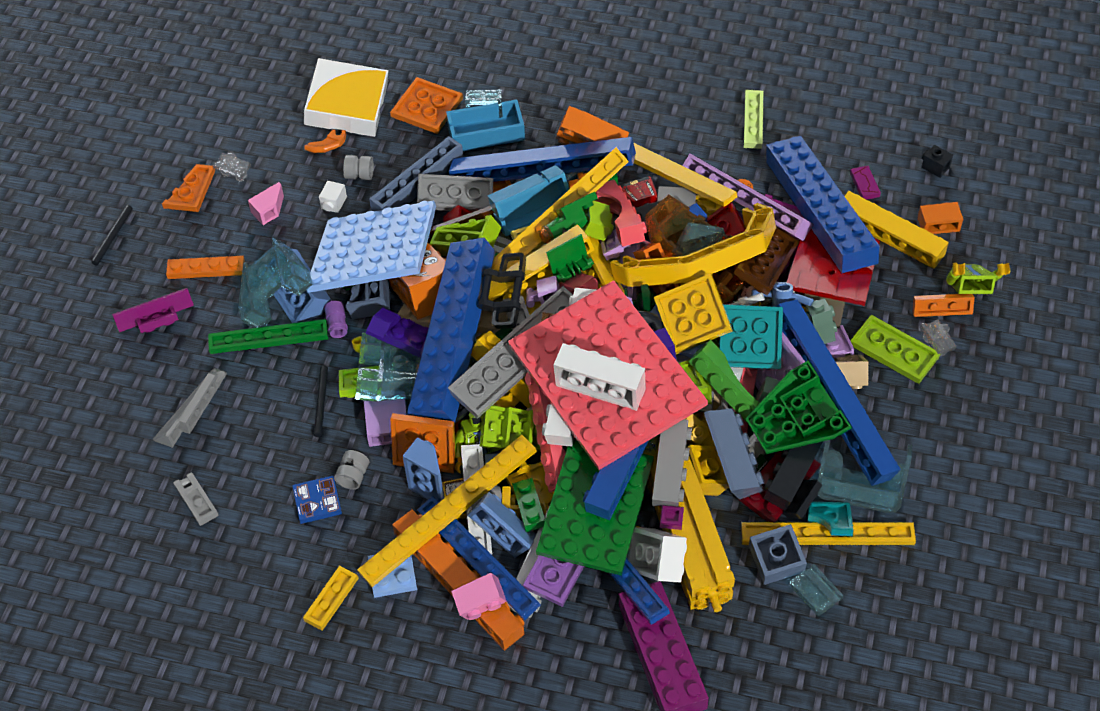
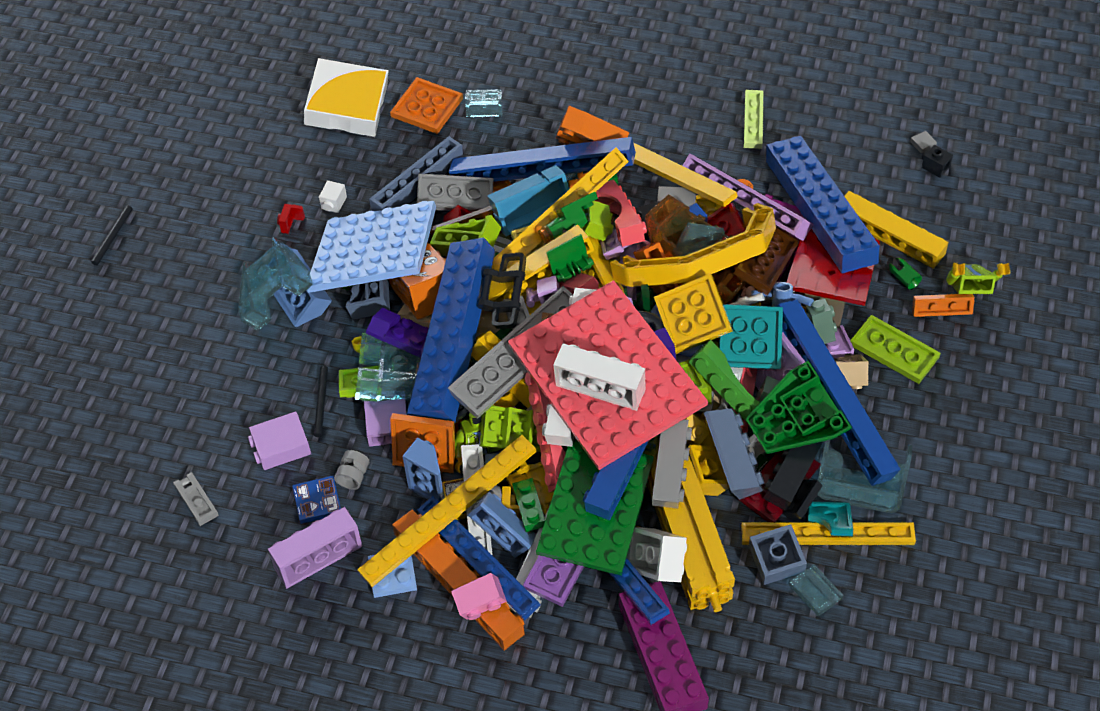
magenta bracket [112,288,194,333] -> none
light grey wedge [153,368,227,448] -> none
orange wing [162,164,215,212] -> none
orange plate [166,256,245,279] -> none
green plate [208,319,328,354] -> none
clear hips [213,152,251,182] -> none
bright pink slope [248,182,284,225] -> none
yellow plate [303,566,359,631] -> none
orange piece [304,130,346,153] -> none
medium lavender piece [324,301,348,338] -> none
light grey wheel [343,155,374,180] -> none
dark azure piece [446,100,525,151] -> none
red torso [621,176,658,208] -> none
magenta tile [660,505,684,530] -> none
magenta tile [850,166,881,200] -> none
orange brick [918,202,963,234] -> none
clear hips [920,319,957,356] -> none
none -> lavender brick [248,412,311,470]
none -> lavender brick [268,507,362,589]
none -> red bracket [277,204,305,234]
none -> green piece [889,258,922,290]
none -> light grey tile [910,131,937,154]

